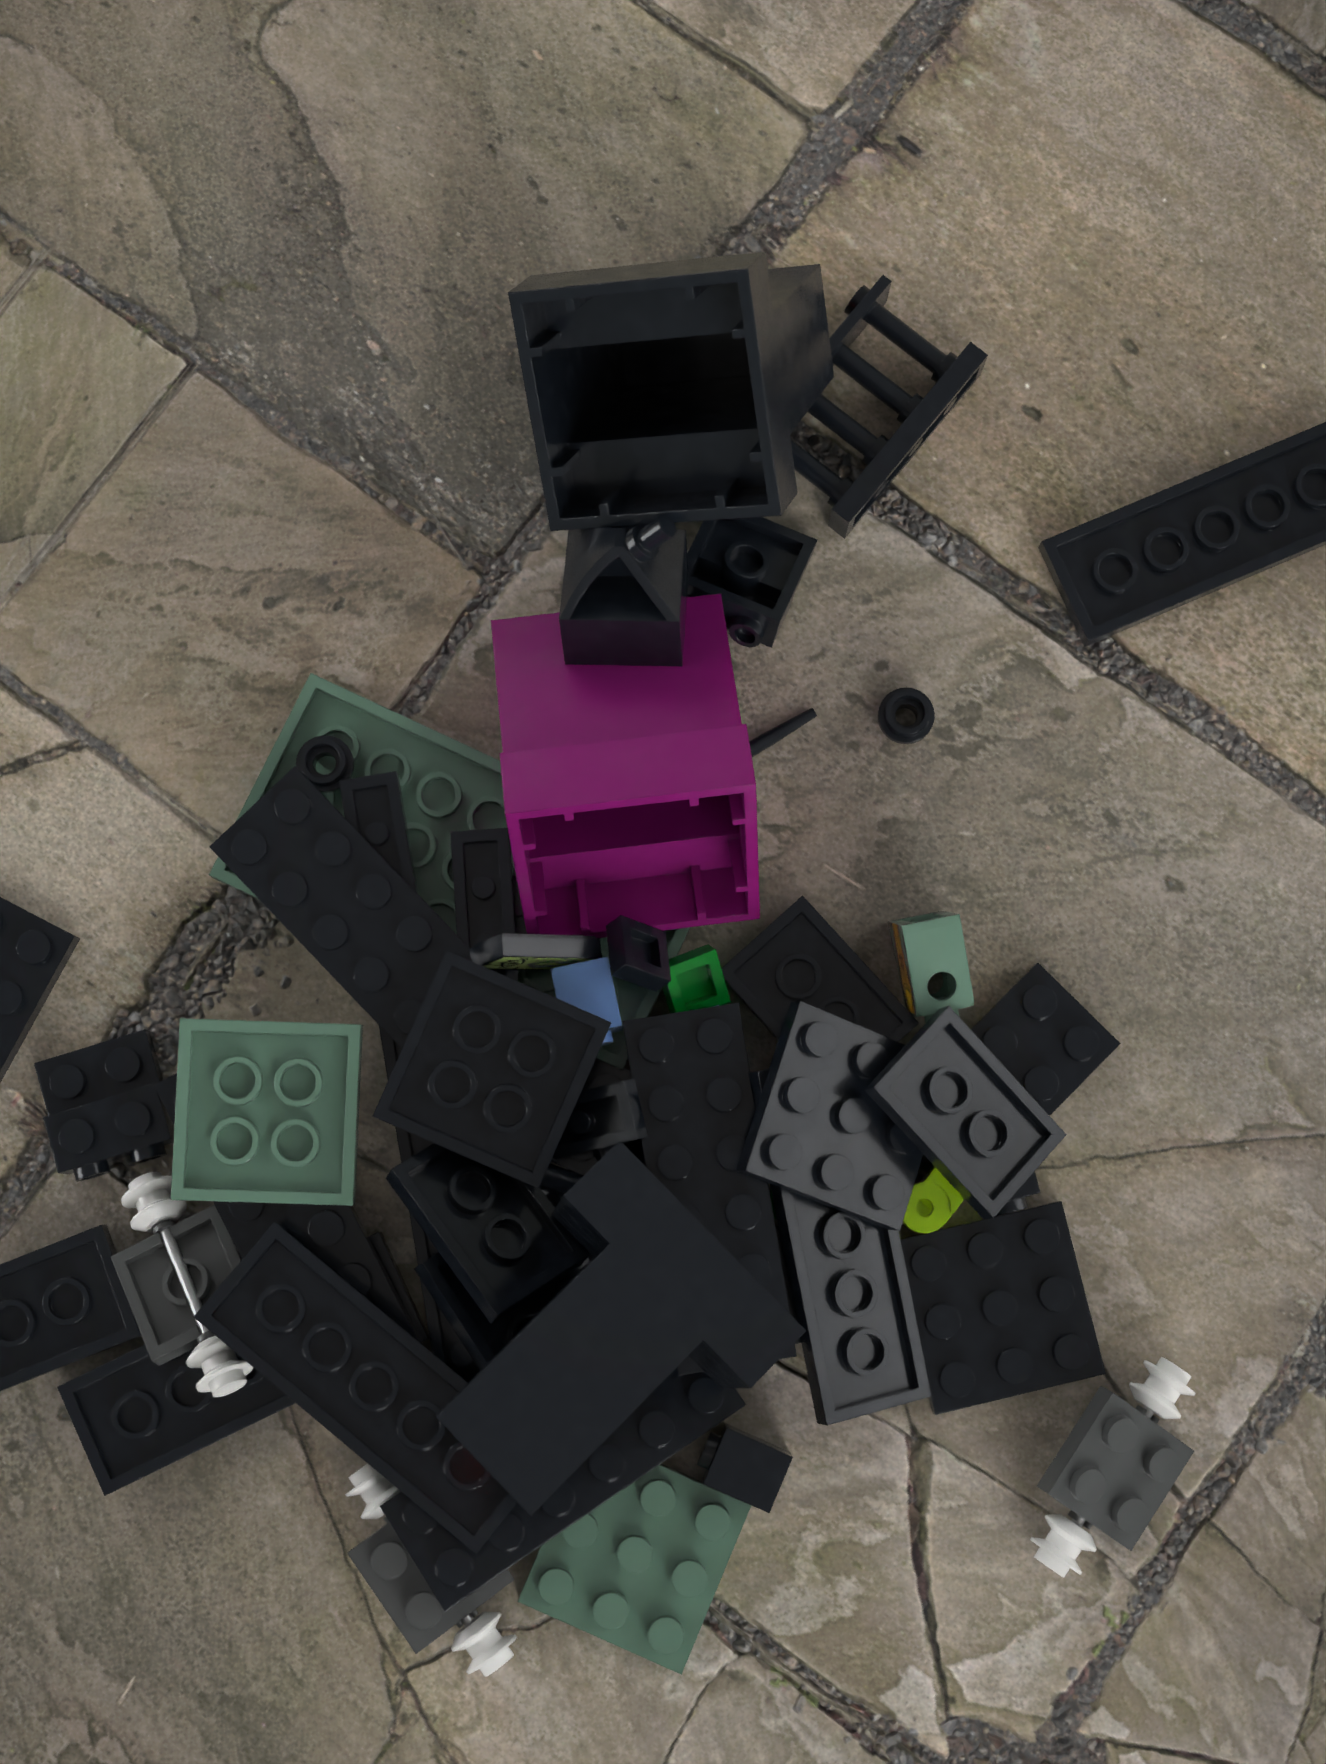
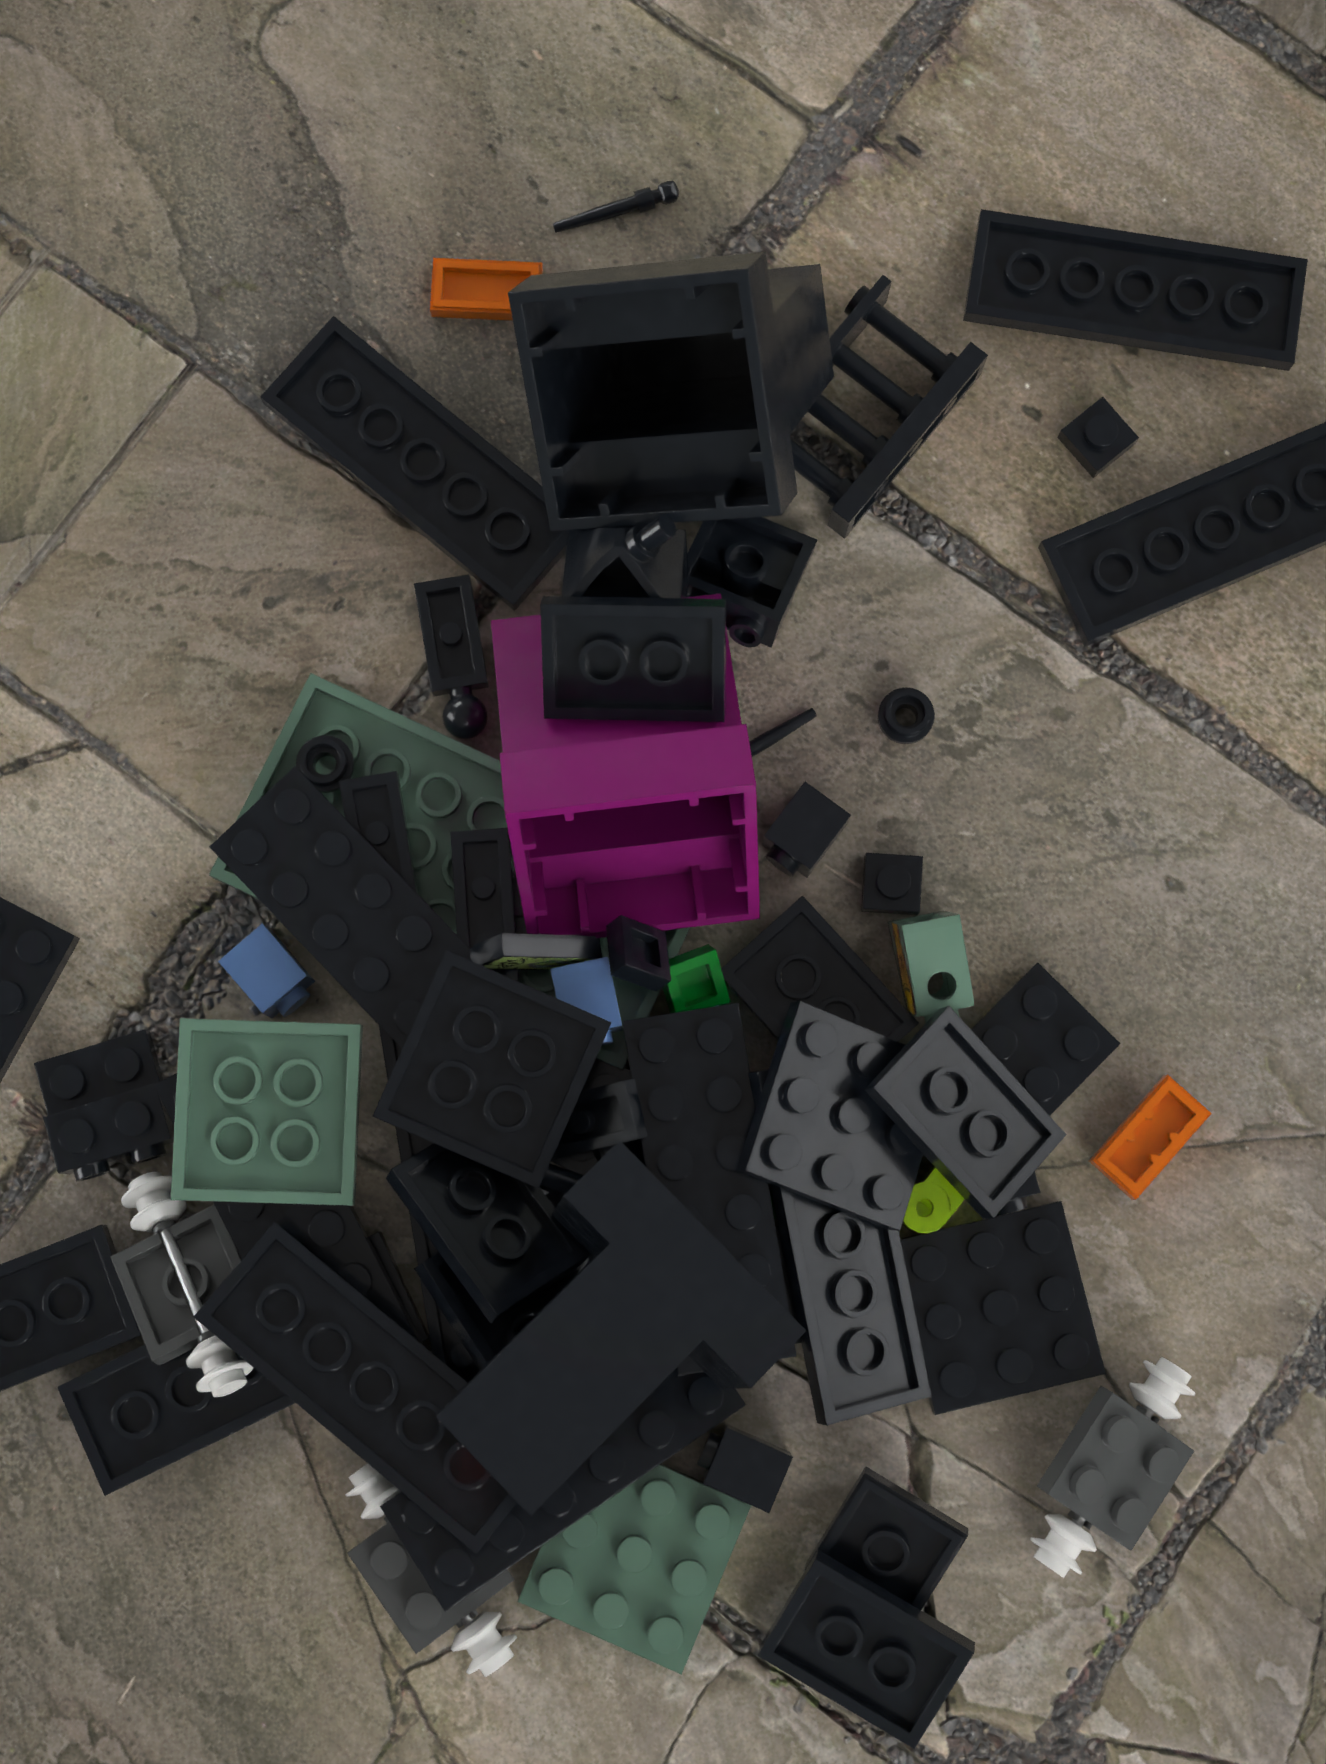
none -> medium blue brick [218,923,315,1018]
none -> black plate [260,316,568,611]
none -> black plate [414,574,489,739]
none -> orange tile [430,258,543,321]
none -> black plate [540,596,726,722]
none -> black piece [553,181,679,233]
none -> black plate [758,1550,975,1749]
none -> black brick [762,781,851,878]
none -> black plate [805,1466,968,1610]
none -> black plate [861,852,923,915]
none -> black plate [963,209,1308,371]
none -> black plate [1057,397,1139,478]
none -> orange plate [1089,1074,1212,1200]

